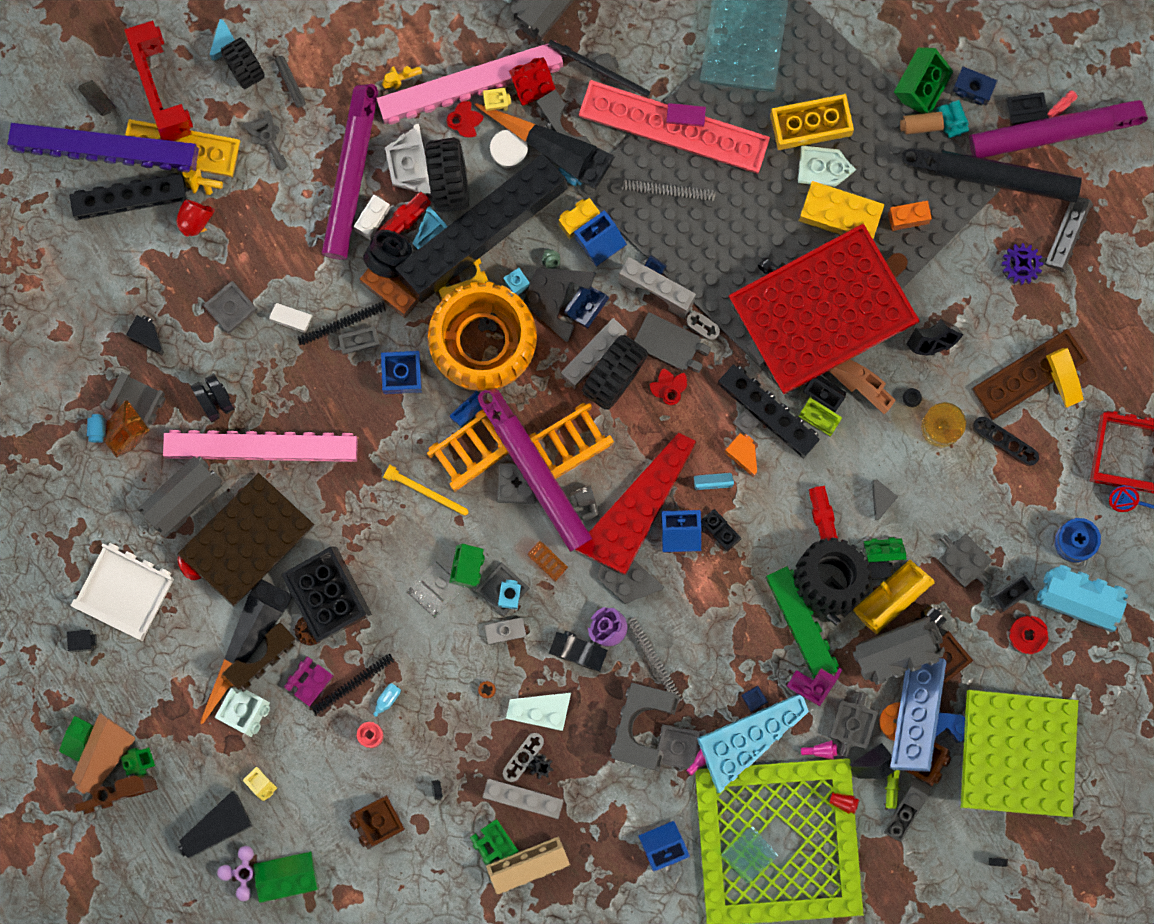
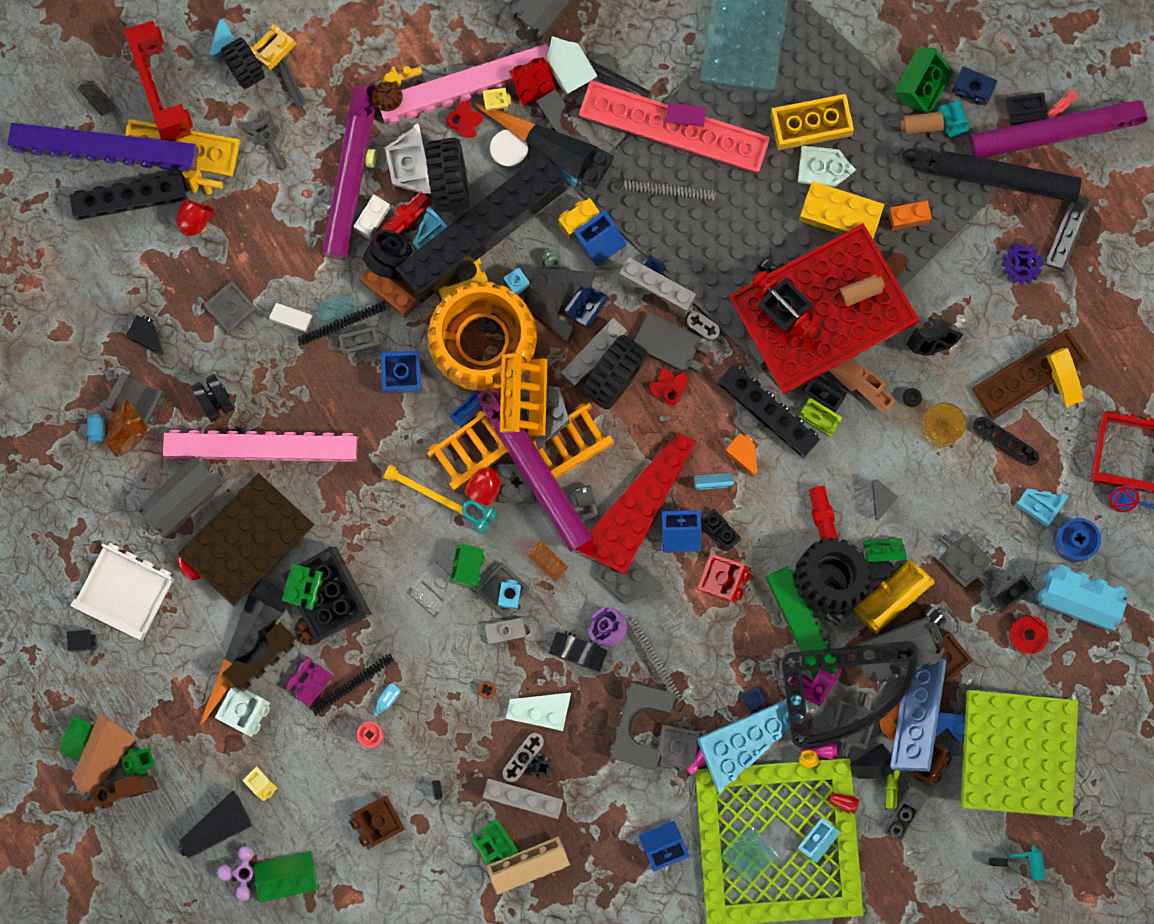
none -> yellow plate [250,23,297,70]
none -> green plate [282,563,323,610]
none -> clear light blue plate [316,293,358,326]
none -> yellowish green tile [365,148,377,168]
none -> reddish brown gear [372,81,403,111]
none -> teal piece [462,500,496,534]
none -> red piece [464,468,501,506]
none -> light orange fence [500,353,547,437]
none -> dark grey wing [521,386,570,450]
none -> light aqua tile [546,36,598,94]
none -> plate [697,553,750,604]
none -> black brick [752,271,819,337]
none -> black beam [782,641,918,747]
none -> medium azure slope [798,818,840,863]
none -> yellow plate [799,750,819,768]
none -> medium nougat brick [840,274,885,307]
none -> teal piece [1008,845,1046,881]
none -> medium azure wing [1016,488,1068,527]

